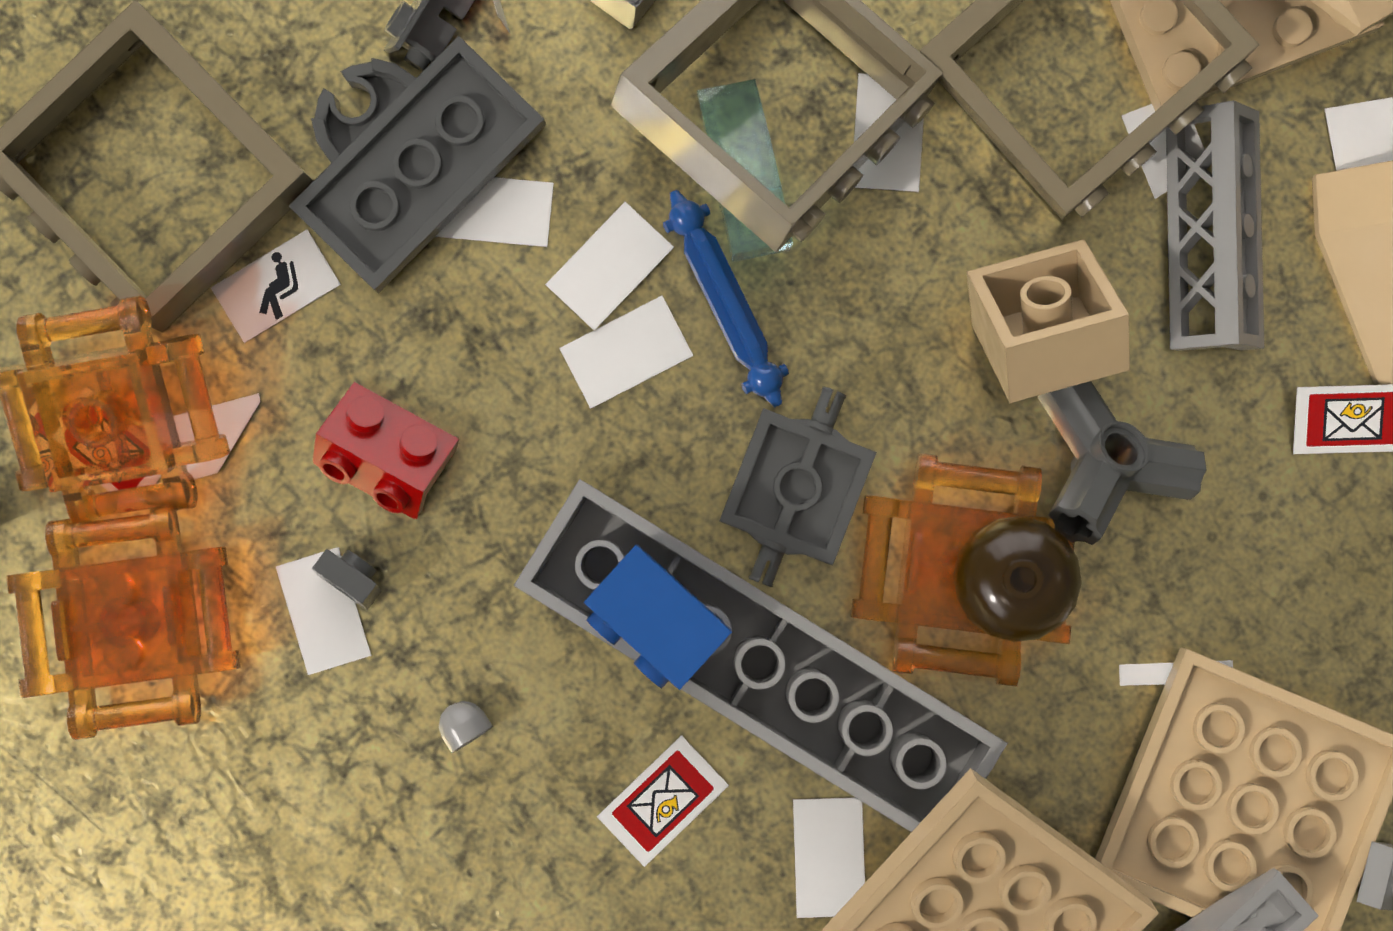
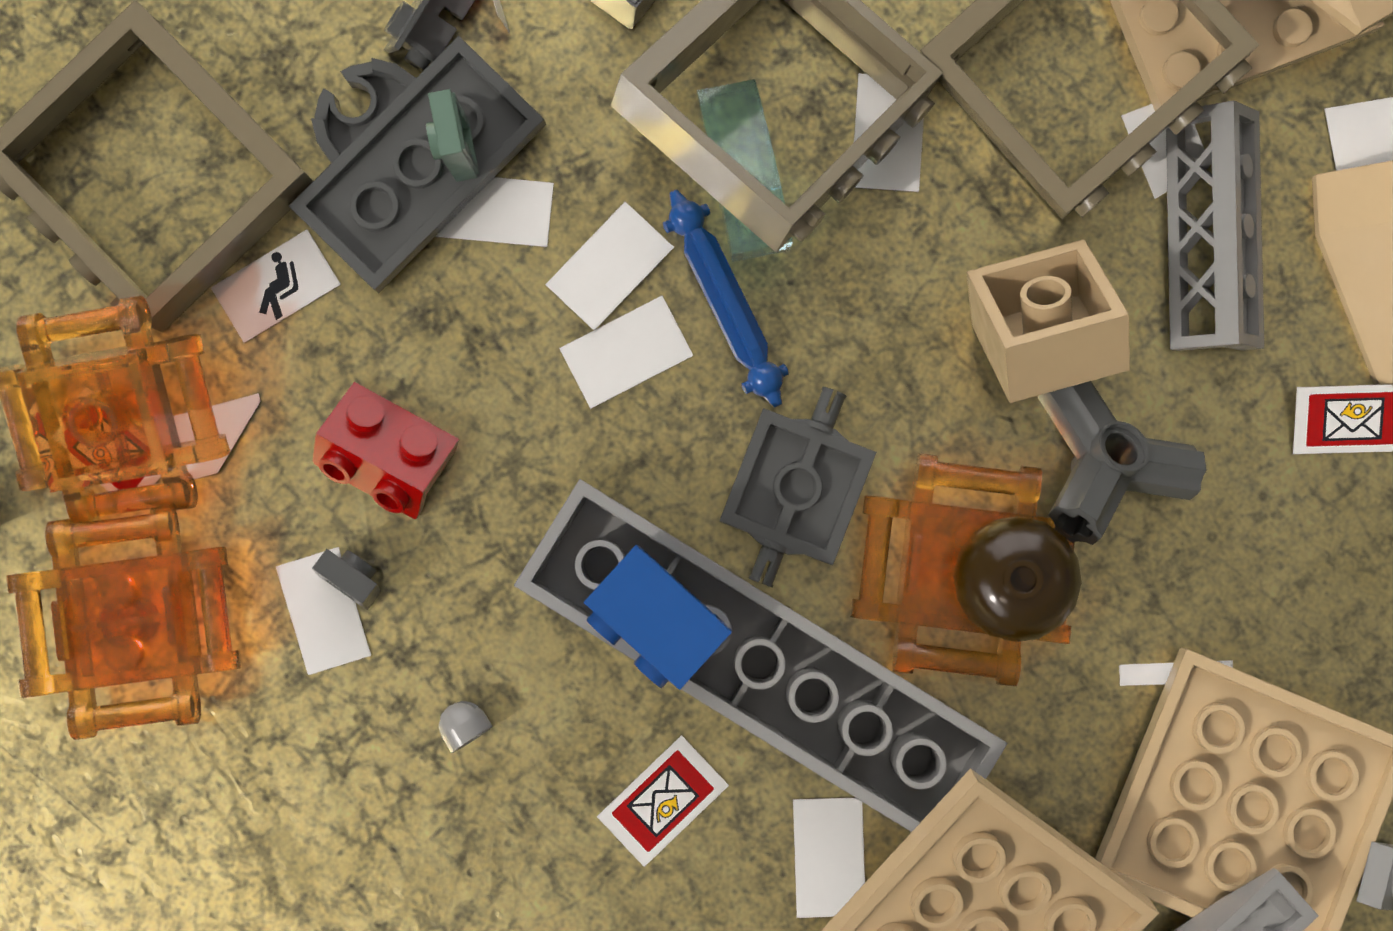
none -> sand green plate [426,89,479,182]

